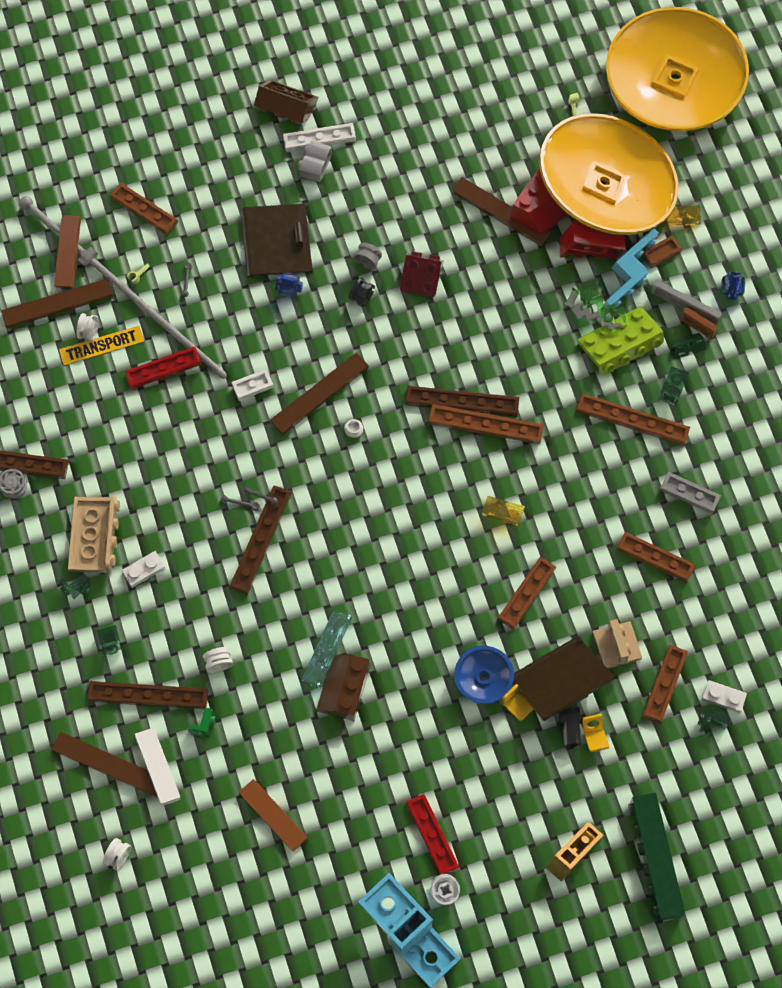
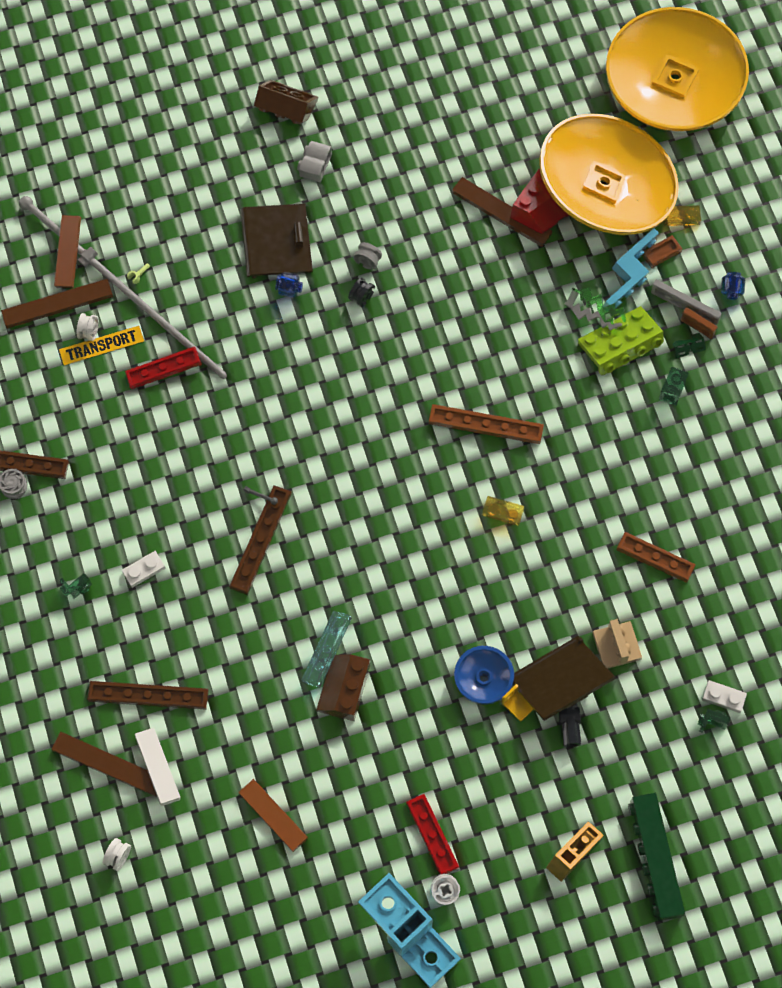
tan bracket [68,495,120,573] -> none
clear green bracket [97,625,122,655] -> none
dark orange tile [110,183,178,235] -> none
dark grey hinge [181,263,192,297] -> none
green bracket [187,707,217,738] -> none
white wheel [203,647,233,673] -> none
dark grey hinge [221,495,260,511] -> none
white plate [232,369,274,401] -> none
reddish brown tile [270,352,369,435] -> none
white tile [283,123,356,152] -> none
white plate [344,419,363,438] -> none
dark red bracket [400,251,444,297] -> none
reddish brown tile [405,386,520,417] -> none
dark orange tile [497,557,556,630] -> none
red wedge [559,221,625,258] -> none
yellowish green hand [568,93,580,117] -> none
dark orange tile [576,393,690,446] -> none
yellow bracket [582,714,609,752] -> none
dark orange tile [642,644,688,724] -> none
light grey plate [660,472,721,514] -> none

